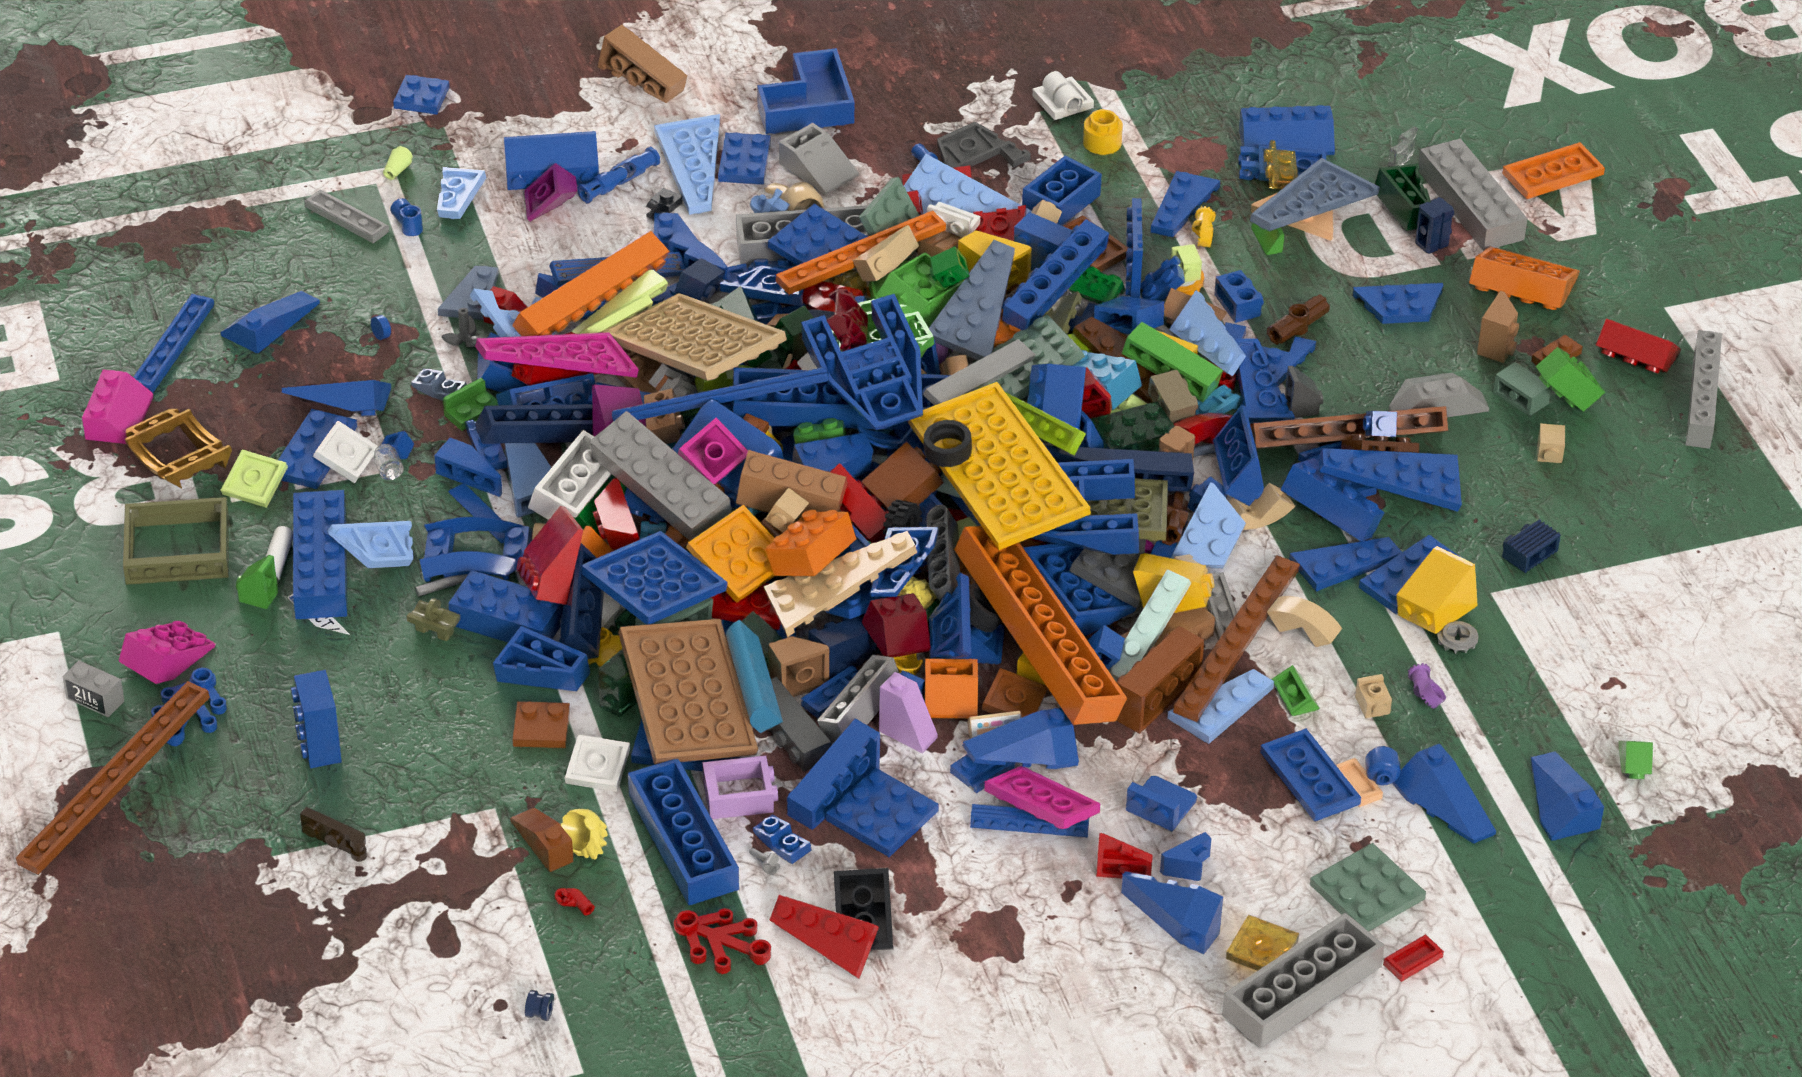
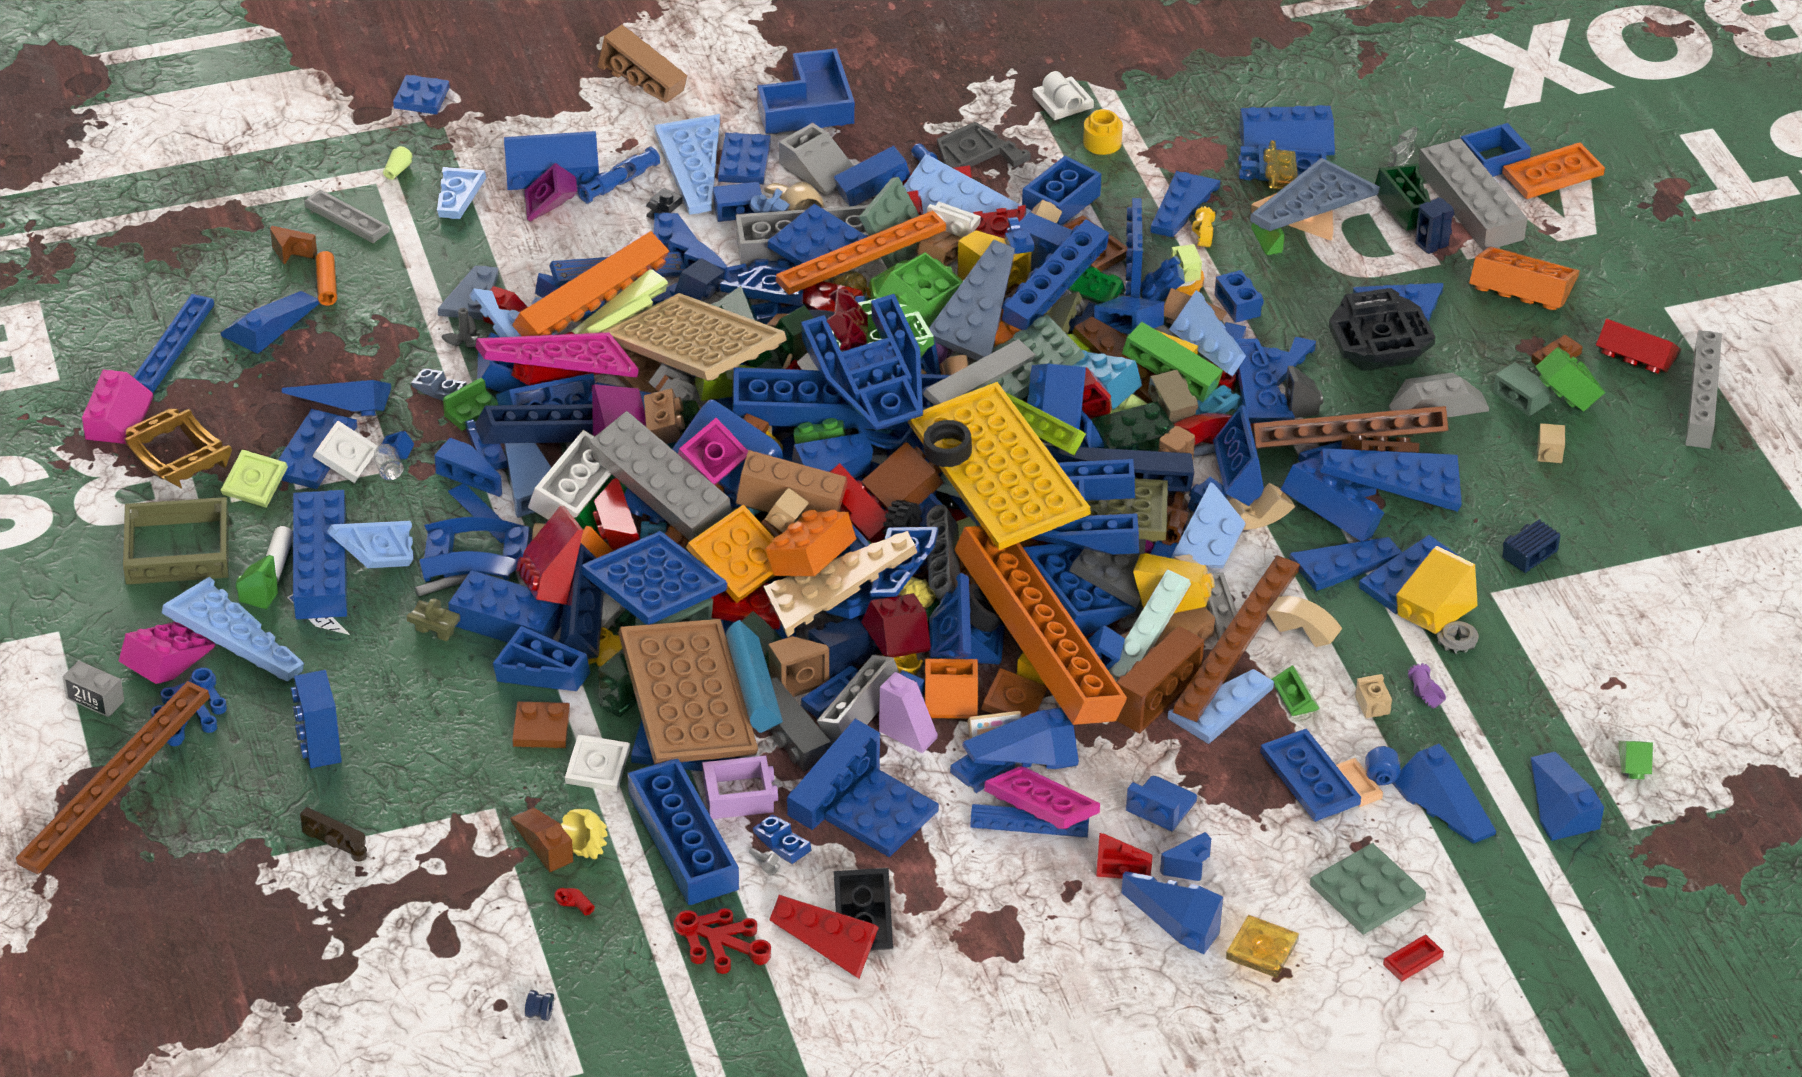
blue tile [371,315,391,340] -> none
blue piece [390,198,423,236] -> none
blue axle [612,367,829,422] -> none
tan slope [852,225,919,281] -> none
green brick [930,246,970,288] -> none
light grey brick [1222,913,1384,1049] -> none
reddish brown piece [1267,294,1330,345] -> none
brick [1363,411,1397,437] -> none
medium nougat slope [1477,291,1519,363] -> none
none -> light blue wing [162,577,304,681]
none -> dark orange slope [270,226,317,264]
none -> orange piece [316,251,337,306]
none -> blue brick [713,182,762,222]
none -> blue brick [834,146,910,207]
none -> blue plate [1005,217,1034,254]
none -> black piece [1329,288,1436,371]
none -> blue window [1461,123,1531,177]

